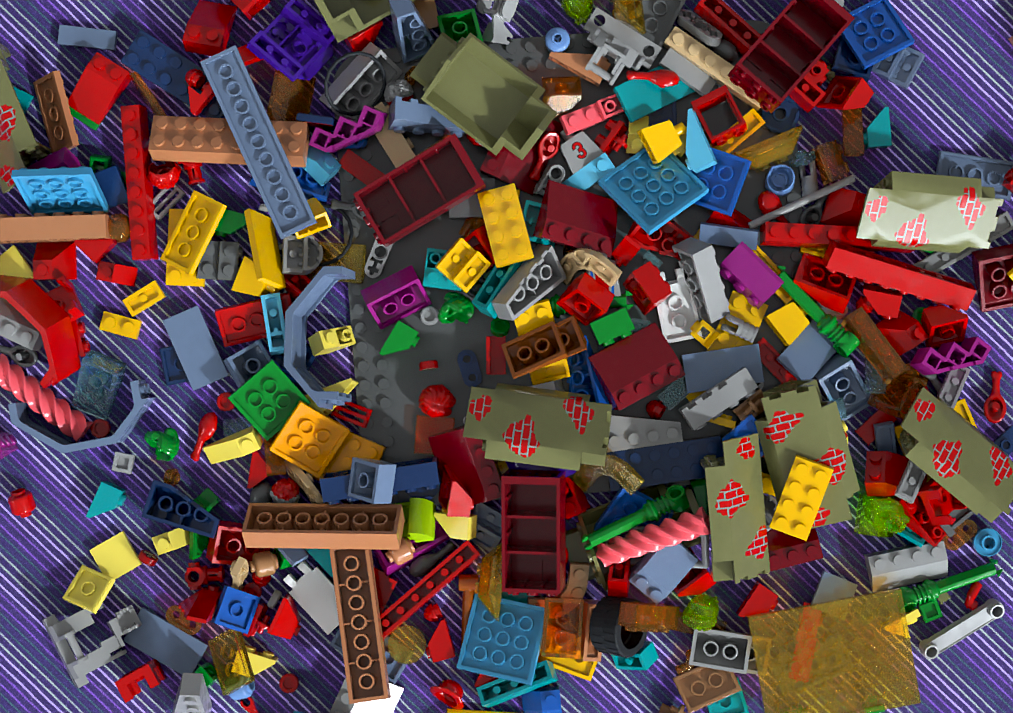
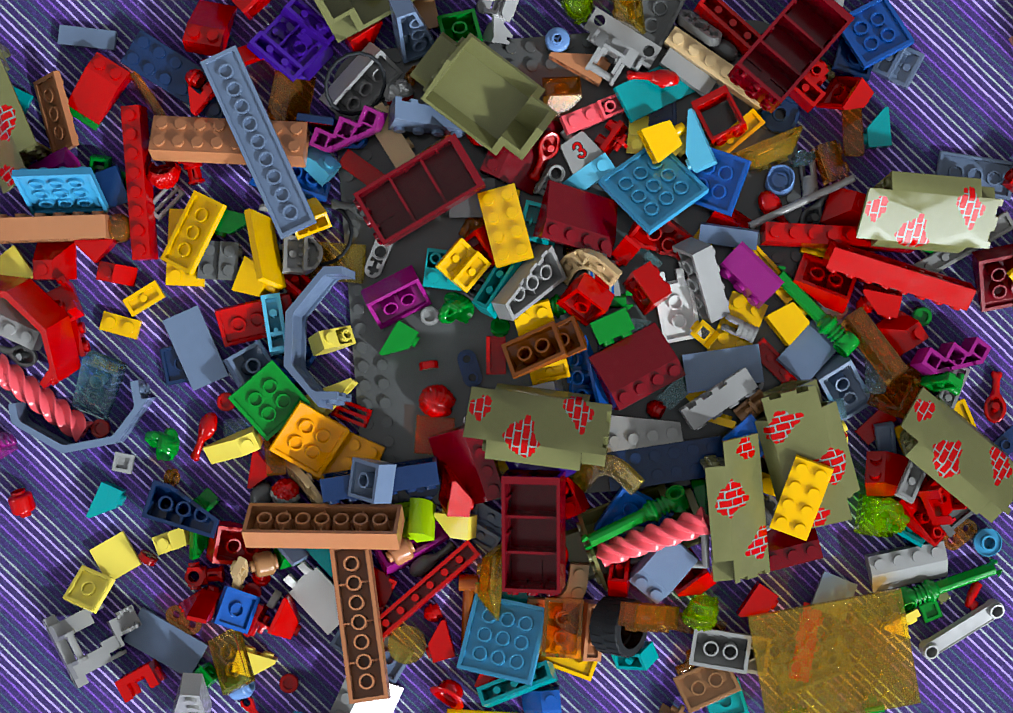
red slope [921,305,969,349] -> none
none -> green plate [920,372,965,396]

